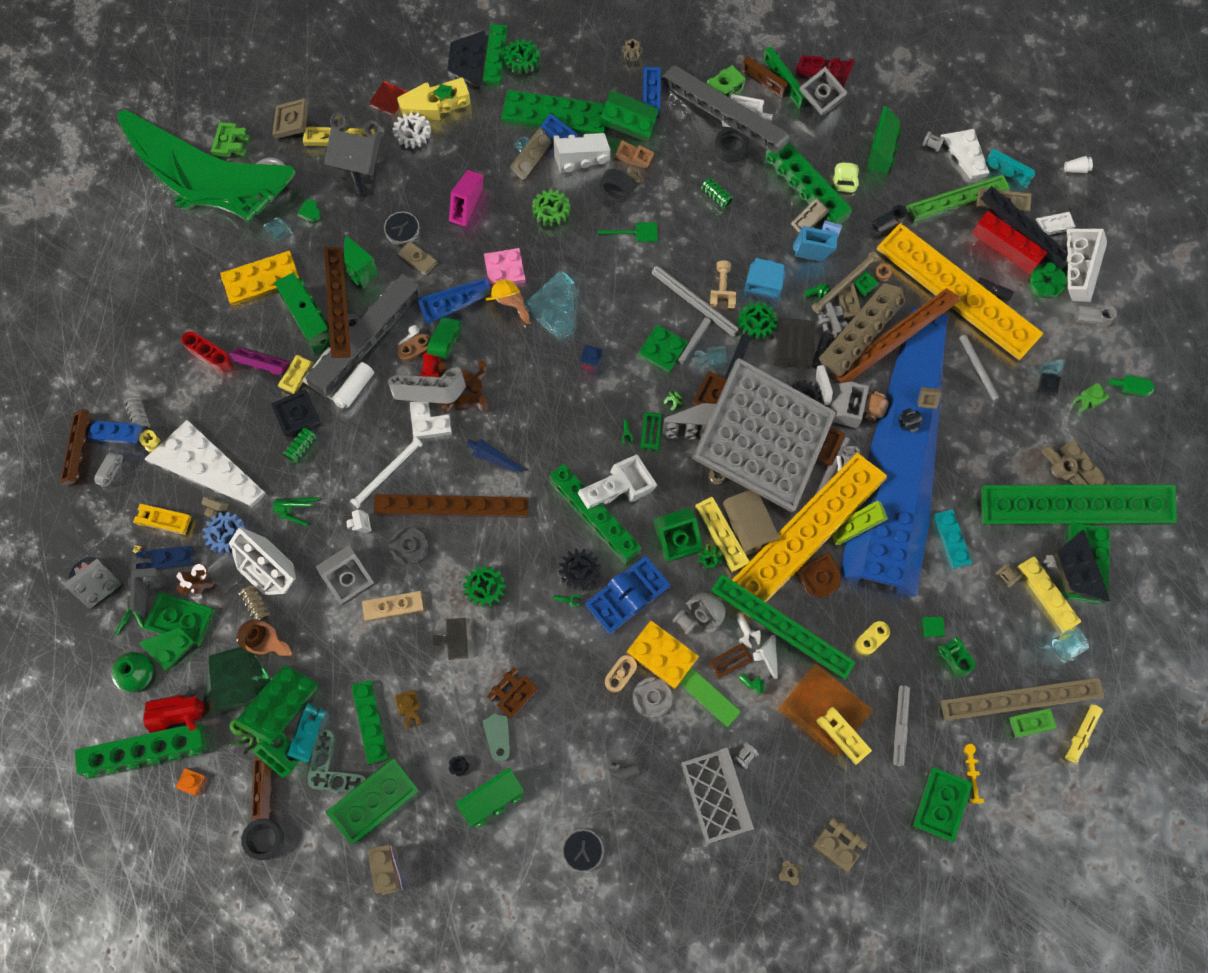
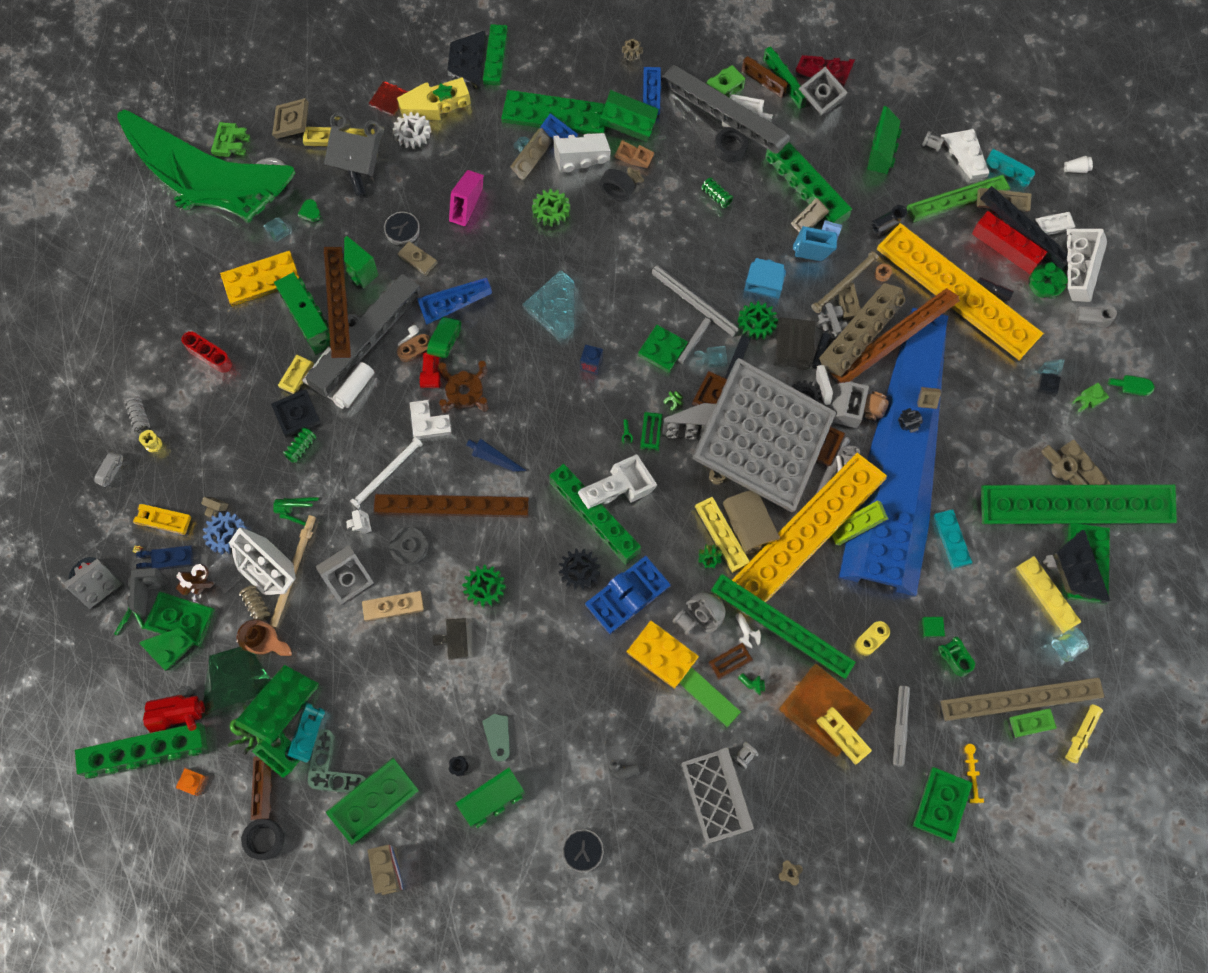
reddish brown plate [60,409,90,486] -> none
blue plate [87,421,142,444] -> none
green piece [111,652,154,693] -> none
white wing [145,420,266,507] -> none
magenta plate [229,347,290,375] -> none
green plate [351,680,389,765] -> none
light grey beam [388,367,466,403] -> none
pearl gold plate [395,690,421,728] -> none
bright pink plate [484,248,526,289] -> none
piece [485,279,531,324] -> none
reddish brown plate [487,667,539,720] -> none
green gear [503,38,540,74] -> none
green hand [553,594,581,608] -> none
green piece [597,222,658,242] -> none
tan plate [605,655,637,693] -> none
light grey tile [633,677,673,718] -> none
green slope [653,508,703,562] -> none
tan bar [710,261,736,308] -> none
white piece [753,635,778,679] -> none
reddish brown tile [795,552,841,598] -> none
green plate [804,283,831,300] -> none
dark tan plate [812,817,868,873] -> none
yellowish green piece [833,163,859,193] -> none
green plate [854,271,879,297] -> none
light grey bar [959,334,1000,401] -> none
dark tan bush [995,562,1022,588] -> none
none -> tan bar [269,515,316,628]

